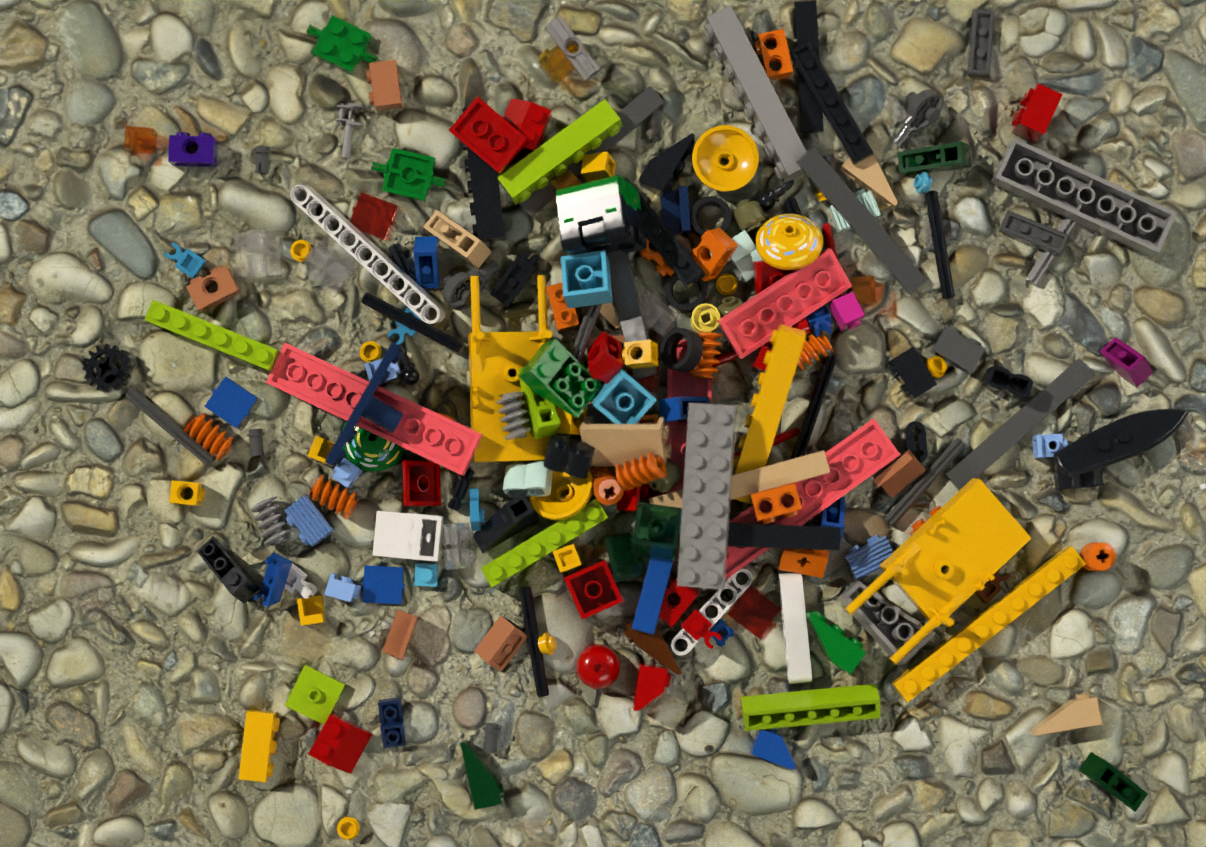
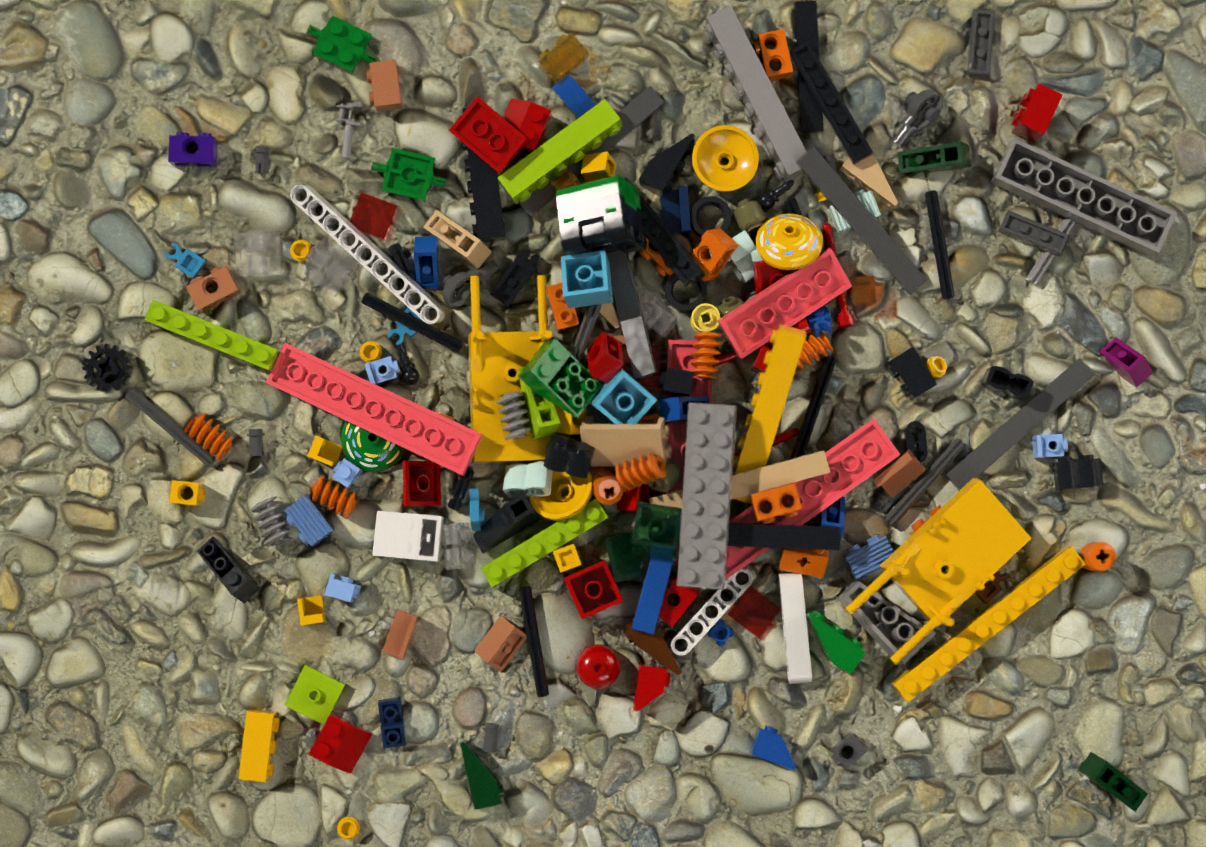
clear orange panel [124,126,157,154] -> none
blue piece [204,376,258,428] -> none
blue hinge [254,553,292,607] -> none
white plate [284,563,318,599] -> none
dark blue plate [325,342,404,467] -> none
blue piece [361,565,405,604] -> none
medium azure plate [414,563,438,587] -> none
yellow plate [538,632,557,655] -> none
light grey piece [545,16,600,82] -> none
yellow brick [622,340,658,369] -> none
black tyre [660,328,703,372] -> none
red plate [681,609,722,649] -> none
yellow plate [716,273,738,296] -> none
lime brick [741,684,881,731] -> none
dark pink brick [830,292,865,331] -> none
medium azure plate [913,171,932,194] -> none
dark grey brick [930,326,985,375] -> none
tan slope [1030,693,1102,736] -> none
black piece [1053,409,1188,477] -> none
none -> blue slope [552,73,596,118]
none -> black brick [658,367,694,397]
none -> dark grey brick [830,732,867,769]

